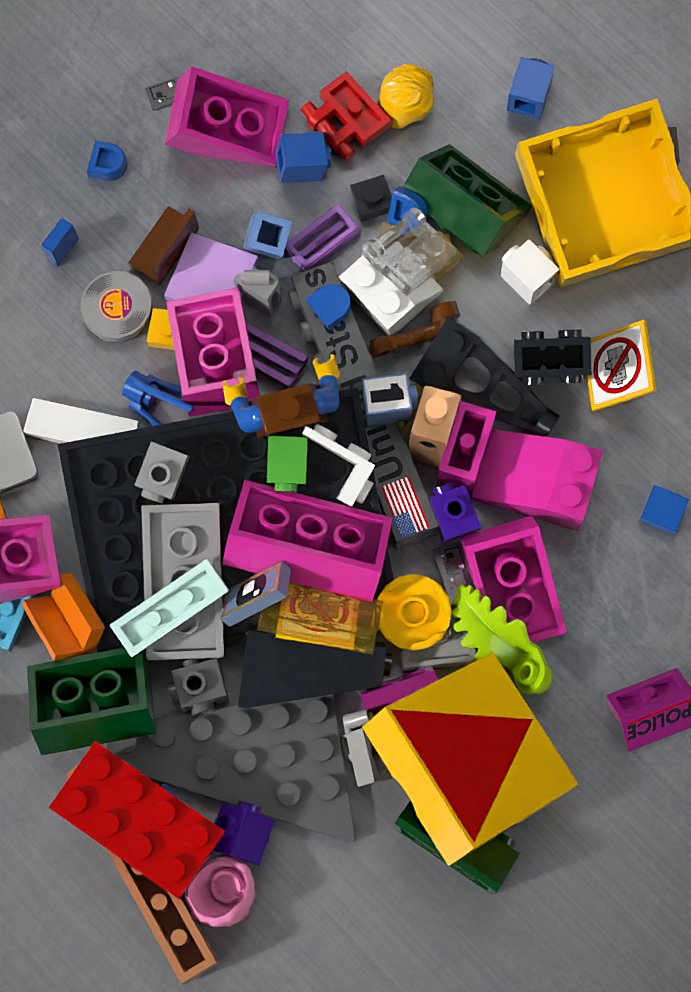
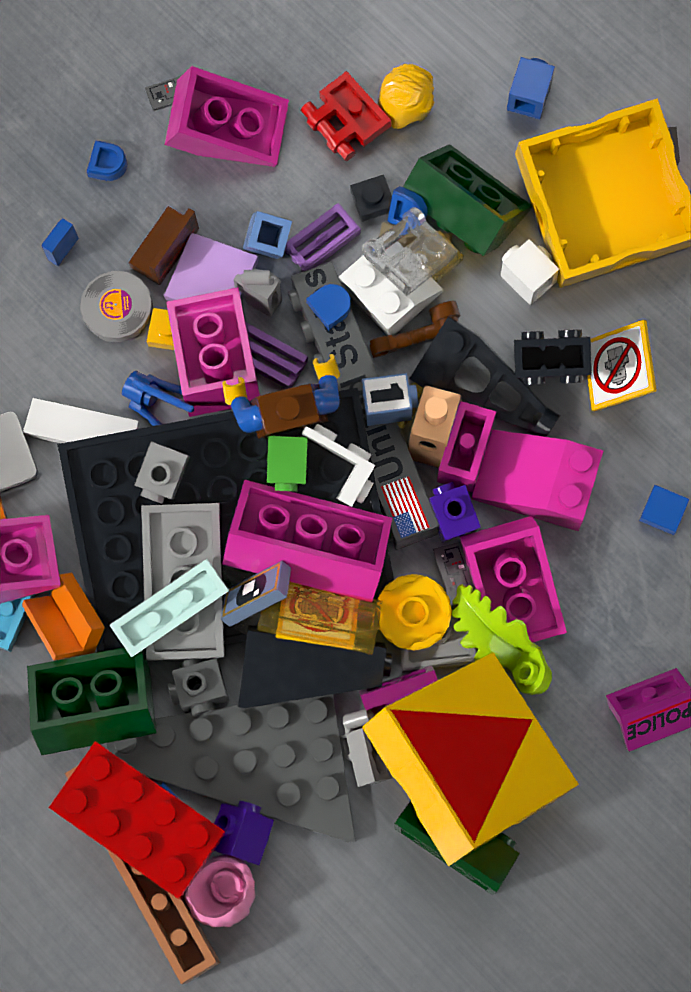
blue brick [275,133,331,183] -> none

